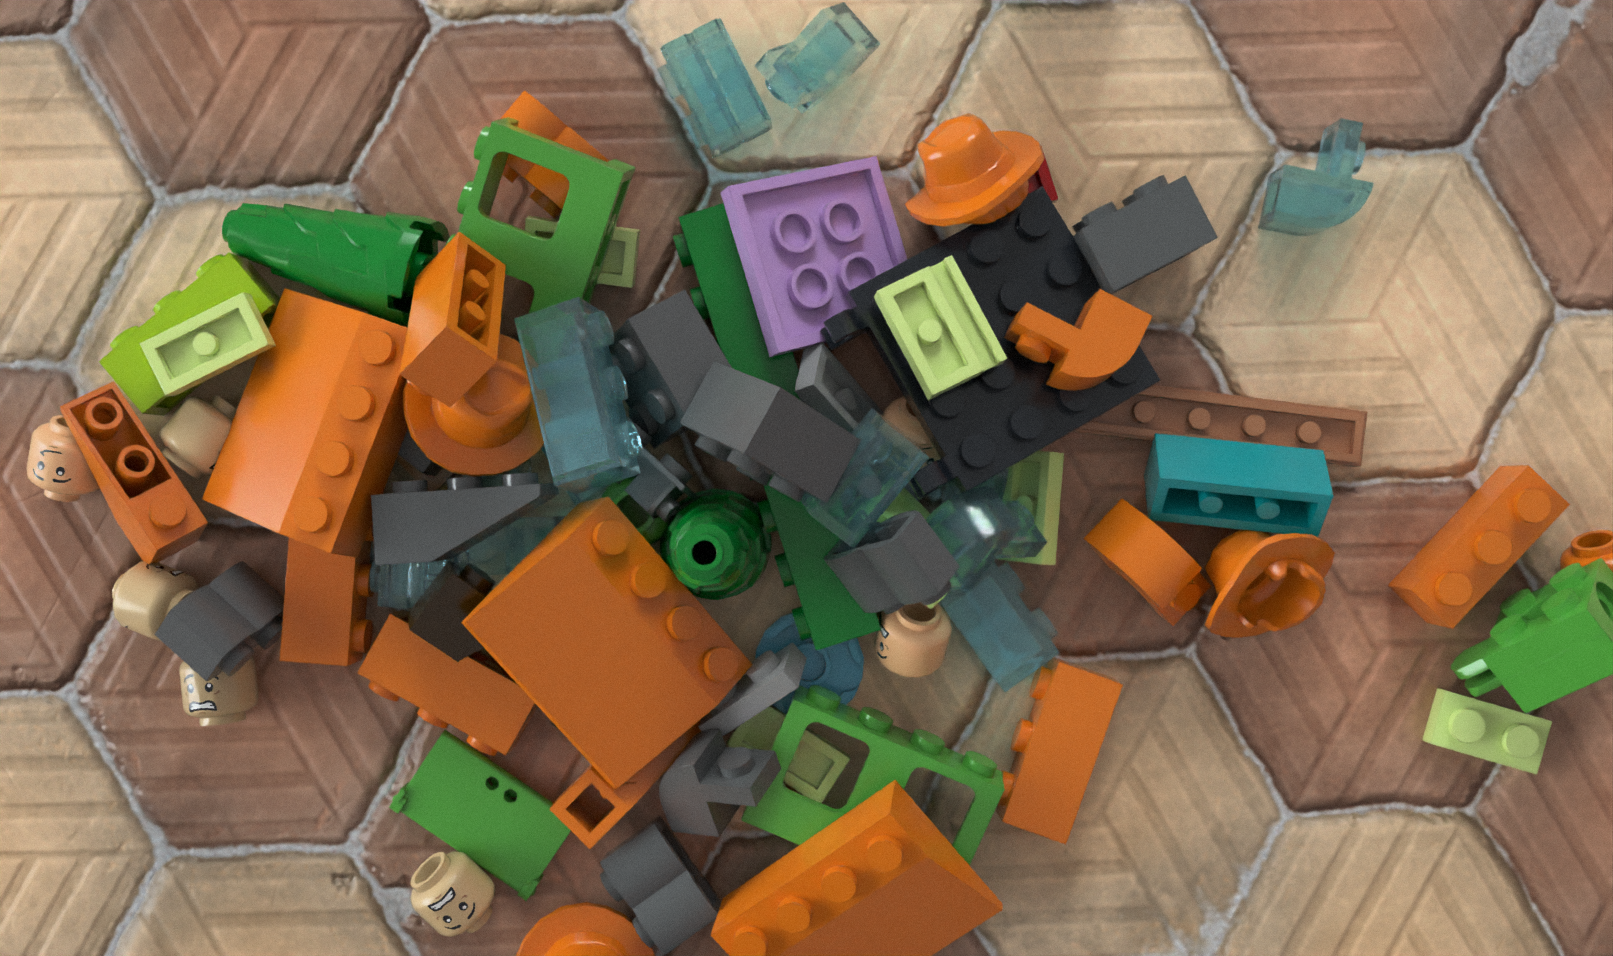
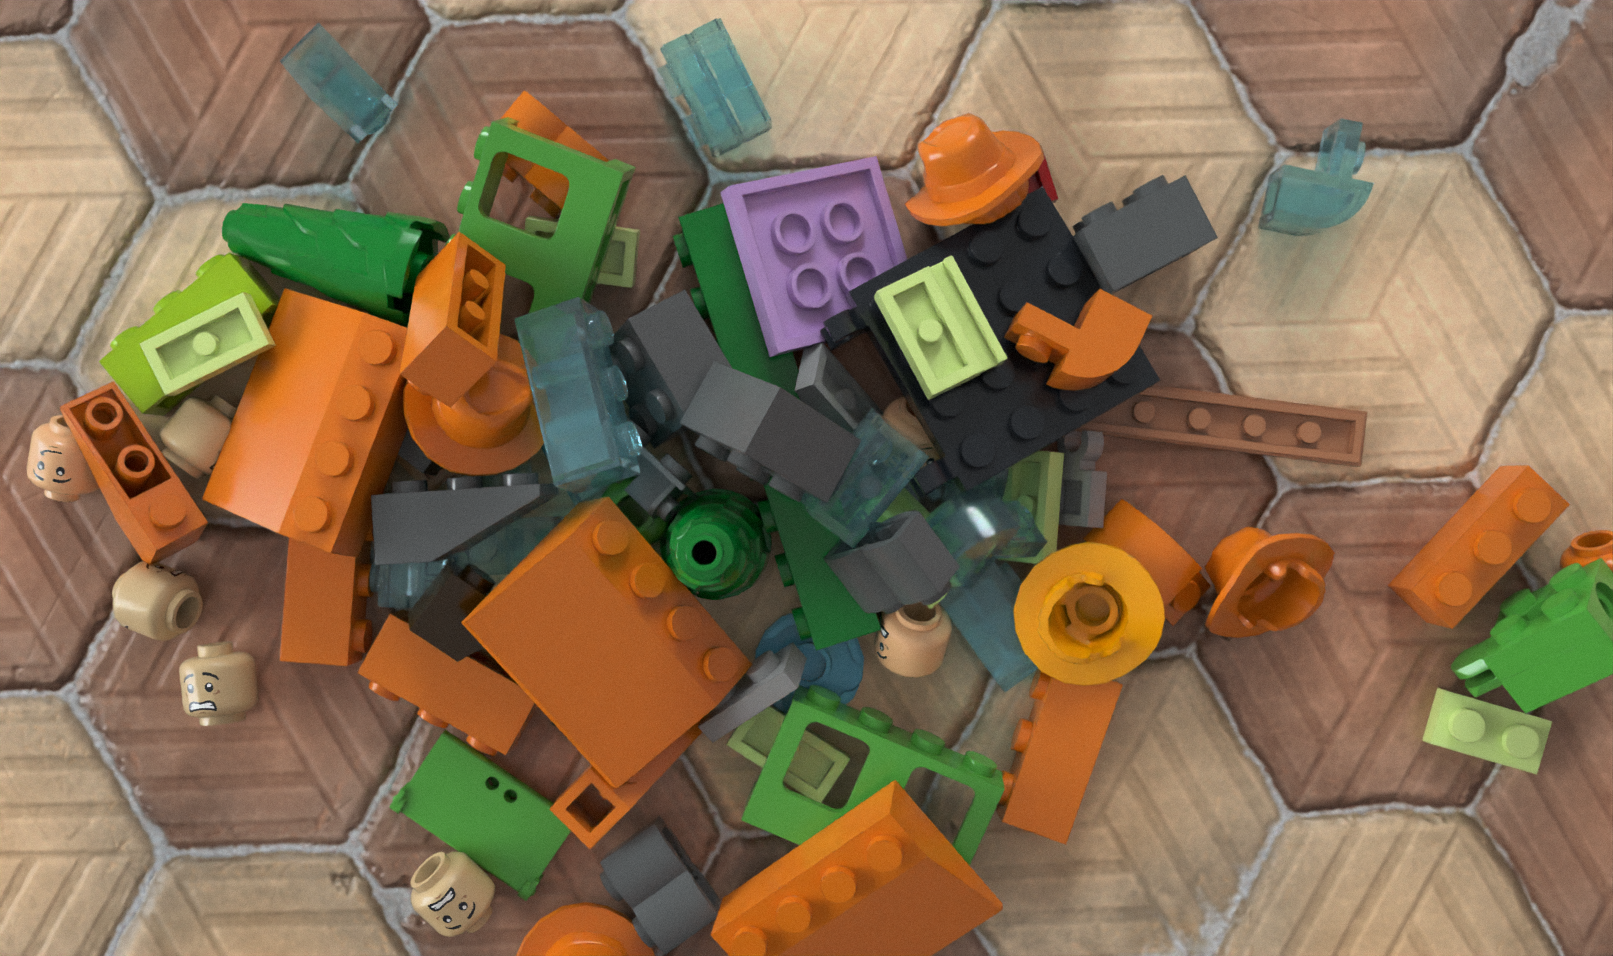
dark grey brick [154,561,284,681] -> none
dark grey brick [659,729,781,837] -> none
clear light blue brick [754,2,880,113] -> none
teal brick [1144,433,1334,537] -> none
none -> clear light blue slope [280,22,398,143]
none -> light orange hat [1013,542,1165,686]
none -> light grey plate [1057,431,1107,528]

